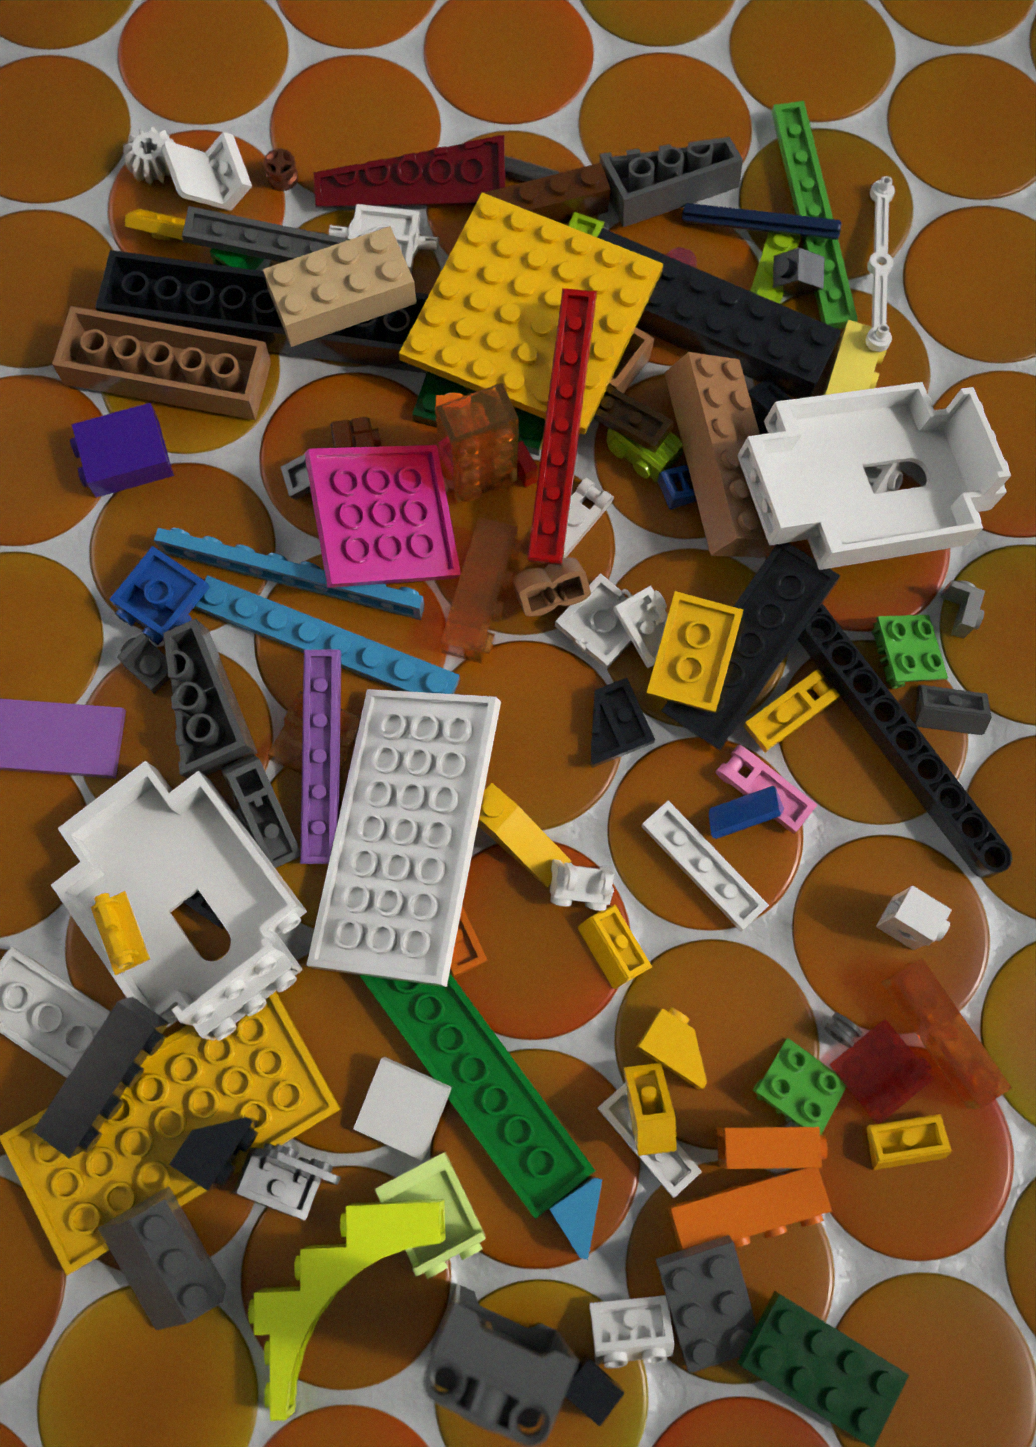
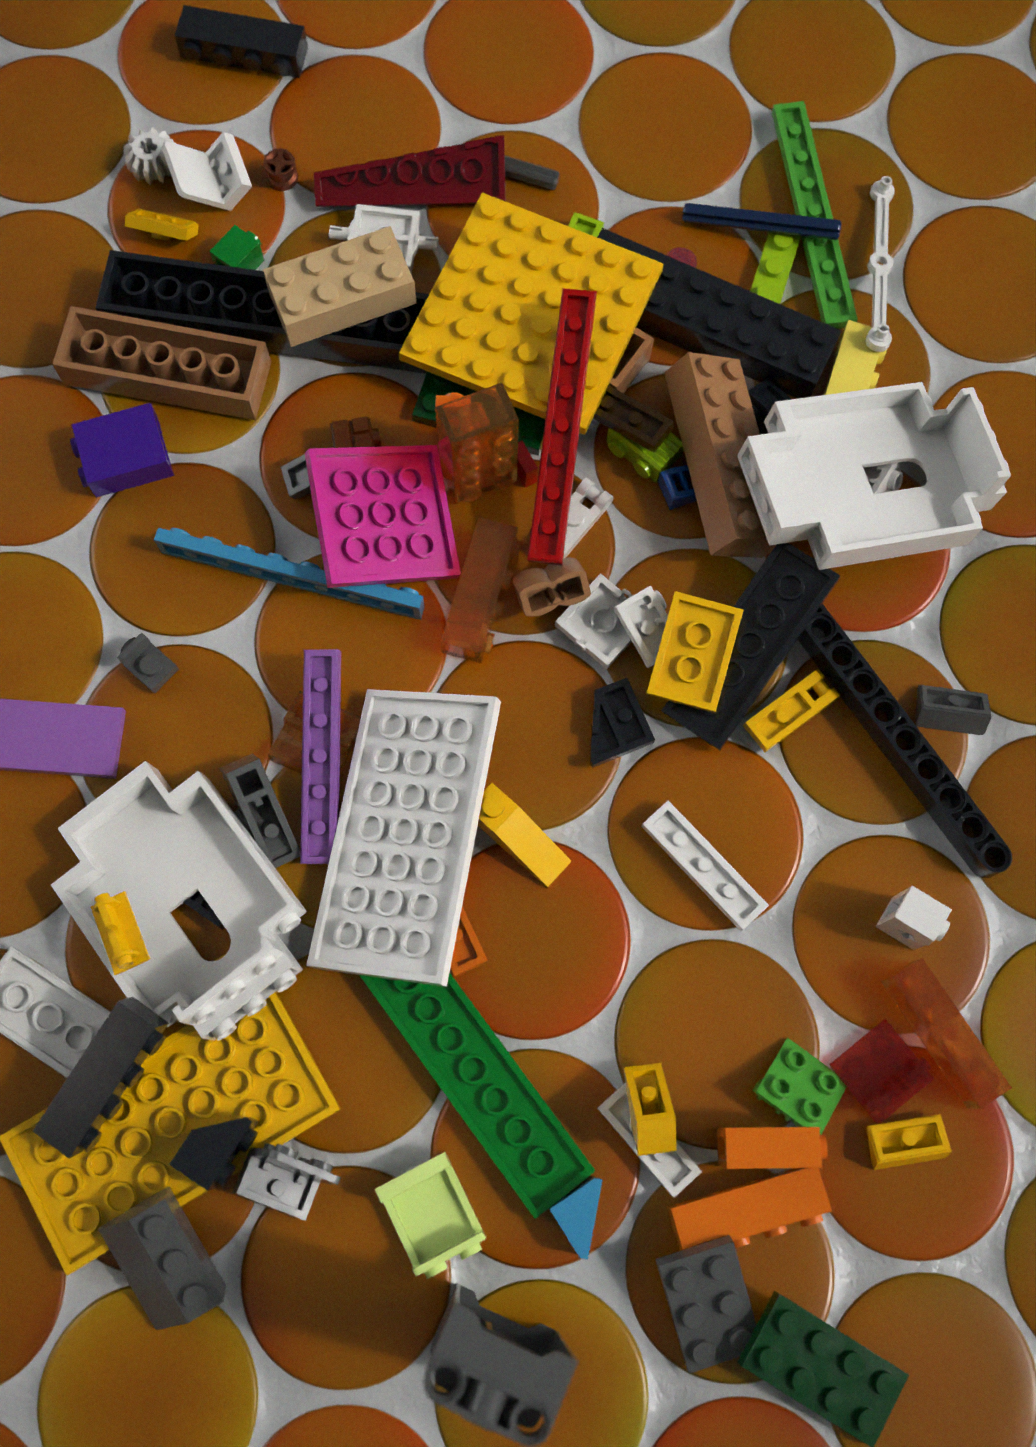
blue plate [109,546,210,645] -> none
dark grey wedge [163,618,258,779] -> none
dark grey plate [182,206,350,263] -> none
dark azure plate [194,575,460,694] -> none
neon yellow arch [248,1199,446,1421] -> none
white tile [353,1057,452,1160] -> none
reddish brown brick [478,163,611,224] -> none
white piece [550,859,614,911] -> none
black brick [565,1354,625,1427] -> none
yellow slope [578,905,652,989] -> none
white bracket [590,1296,674,1368] -> none
dark grey wedge [599,137,743,227] -> none
yellow slope [635,1007,707,1090] -> none
blue slope [709,786,784,839] -> none
bright pink plate [716,745,817,834] -> none
black brick [773,248,825,297] -> none
dark grey bush [824,1012,863,1048] -> none
bright green hinge [871,615,948,689] -> none
light grey bracket [941,580,985,639] -> none
none -> black brick [174,5,308,78]

